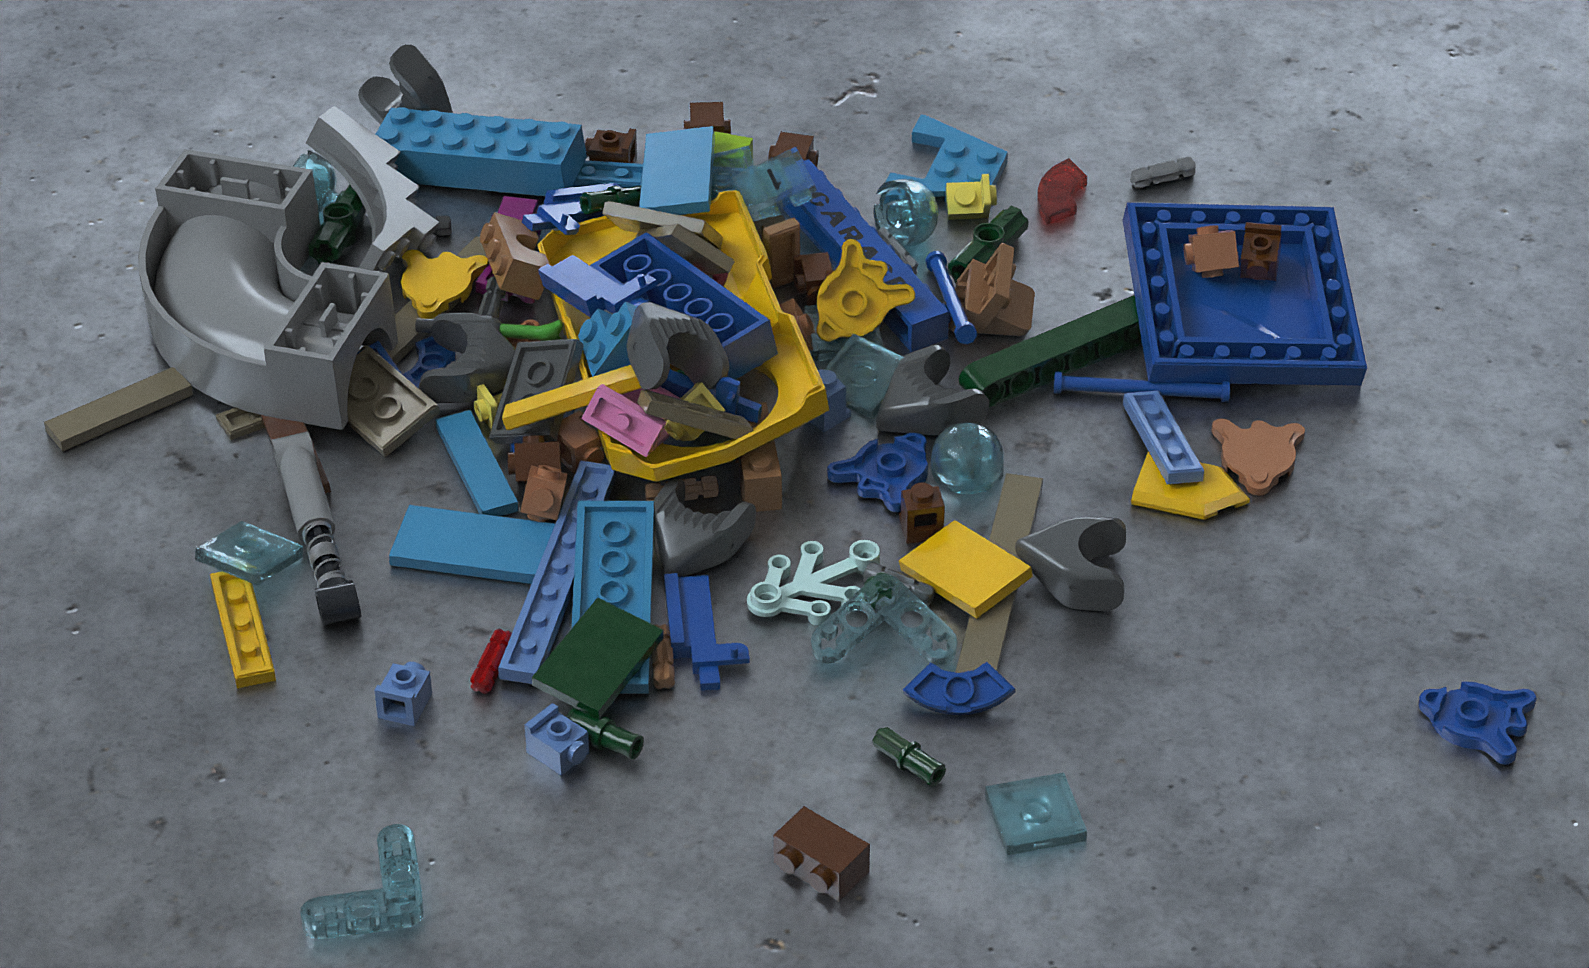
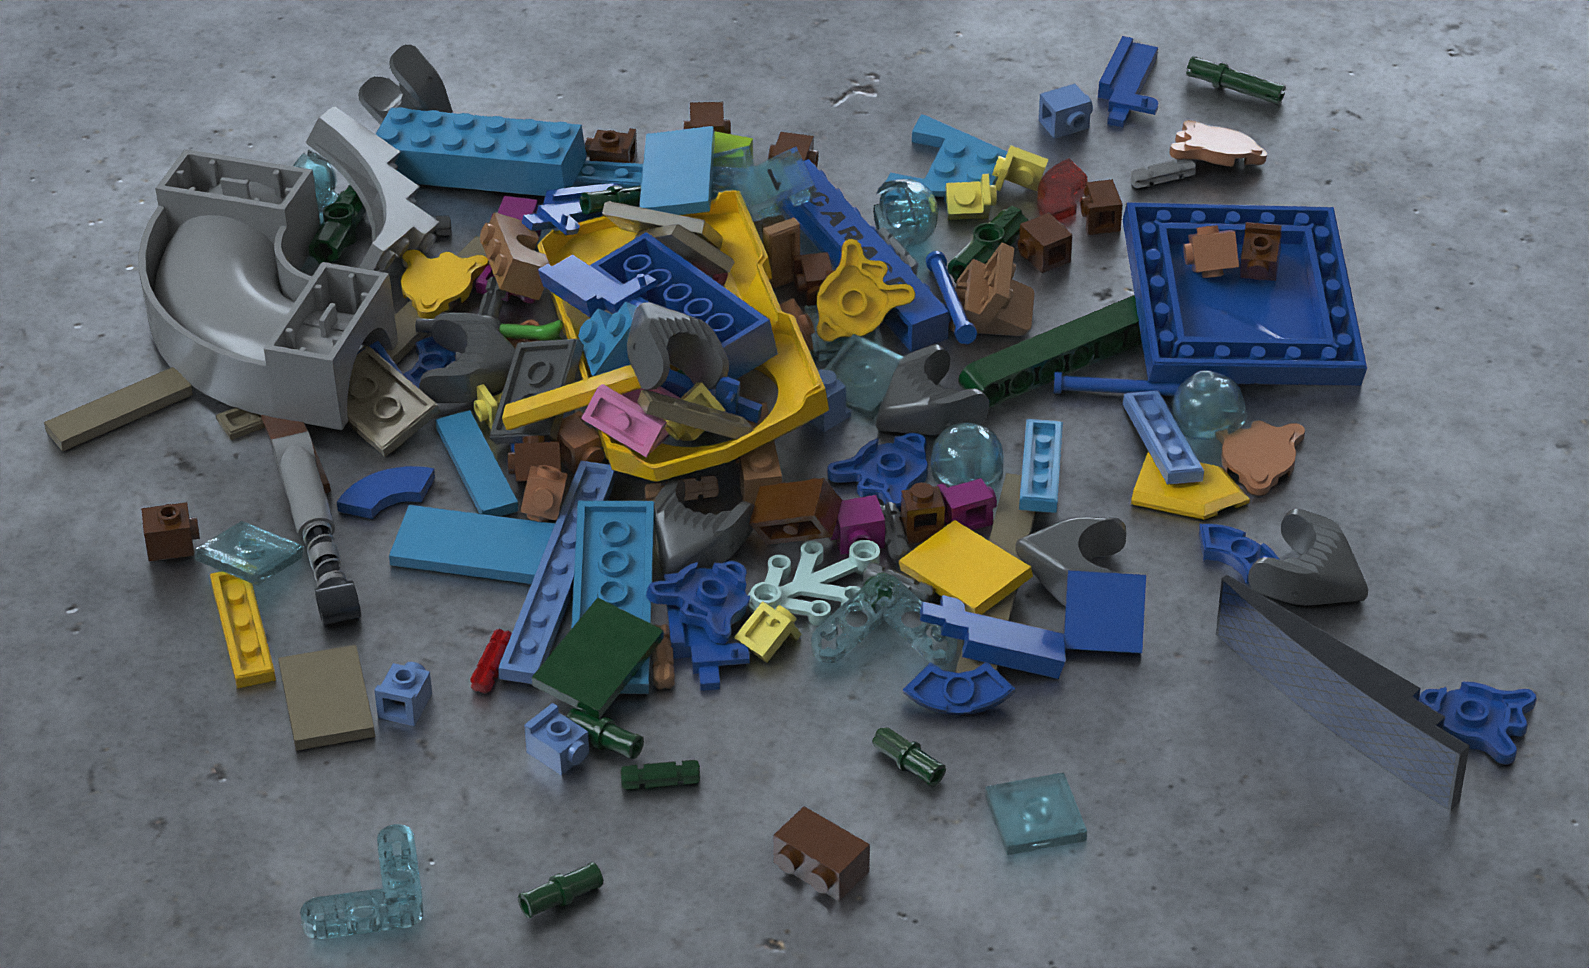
none -> reddish brown brick [141,502,200,561]
none -> dark tan tile [278,645,375,751]
none -> blue tile [337,466,435,519]
none -> dark green pin [518,862,604,919]
none -> dark green axle [620,759,700,790]
none -> blue tile [646,561,750,644]
none -> light yellow bracket [734,601,802,663]
none -> reddish brown brick [749,478,842,545]
none -> magenta brick [829,495,885,555]
none -> dark grey axle [880,502,911,564]
none -> blue piece [920,595,1066,679]
none -> magenta brick [937,478,997,530]
none -> light yellow bracket [992,145,1049,192]
none -> reddish brown brick [1018,213,1073,273]
none -> dark azure tile [1019,419,1063,513]
none -> medium blue brick [1039,84,1093,139]
none -> blue tile [1064,570,1146,654]
none -> reddish brown brick [1080,179,1123,235]
none -> blue piece [1098,36,1158,128]
none -> tile [1169,120,1267,166]
none -> clear light blue cylinder [1172,371,1247,440]
none -> dark green pin [1186,55,1286,106]
none -> blue tile [1199,524,1280,585]
none -> slope [1216,574,1469,811]
none -> dark grey animal [1248,508,1368,606]

